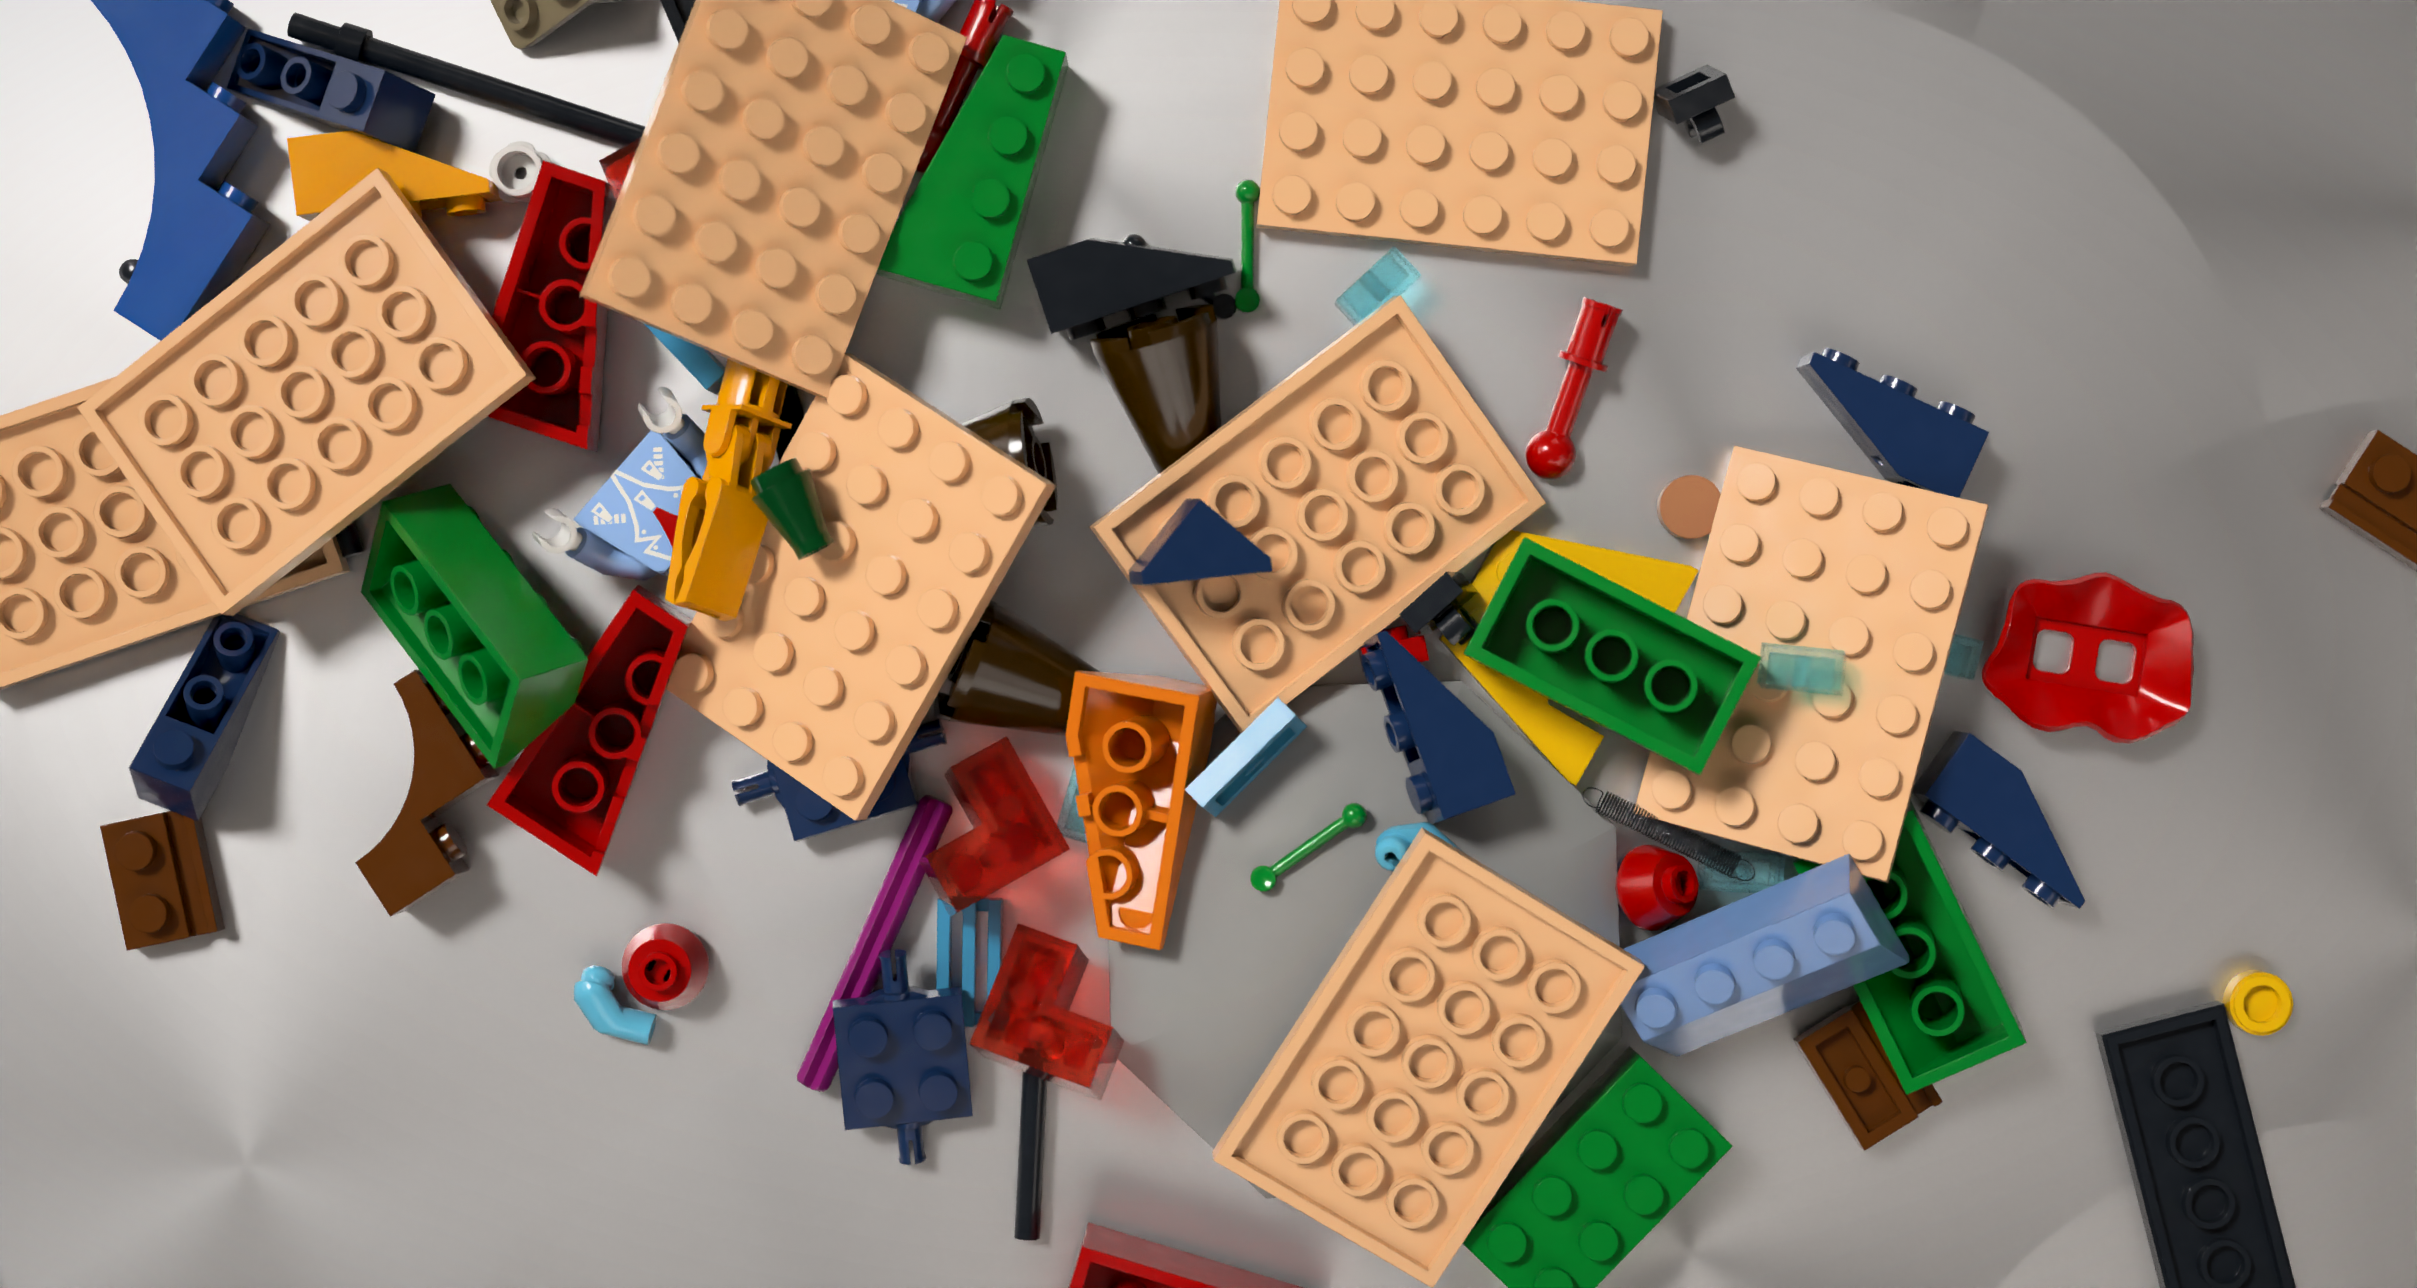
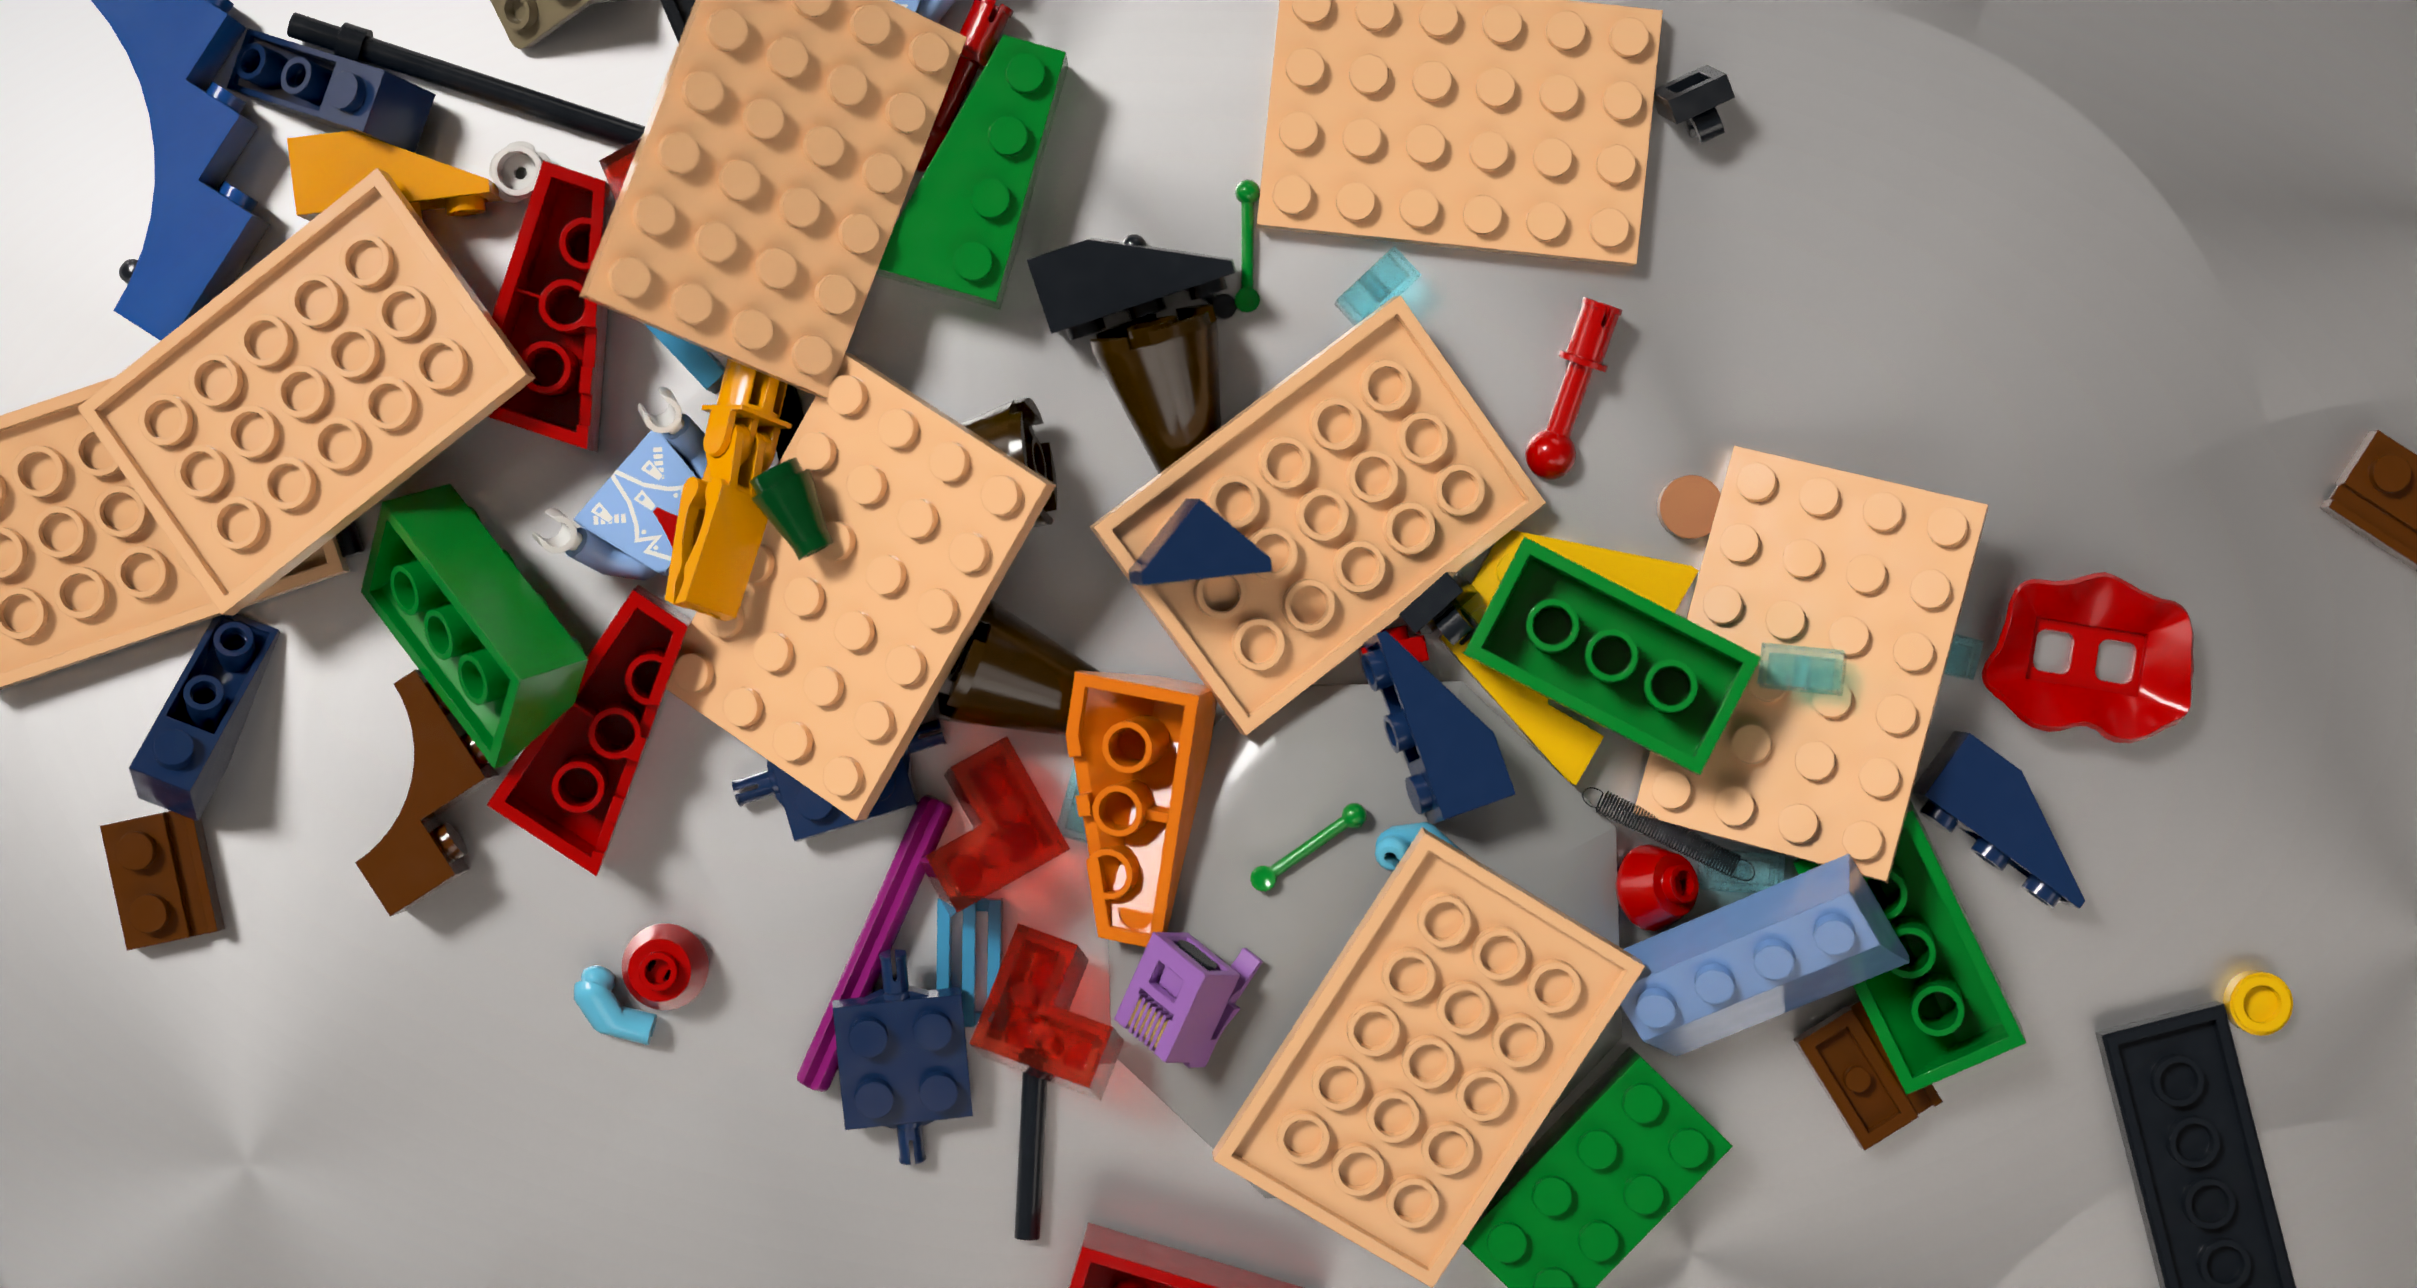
tile [1185,697,1307,817] -> none
dark blue slope [1796,348,1989,498] -> none
none -> medium lavender piece [1114,932,1263,1068]

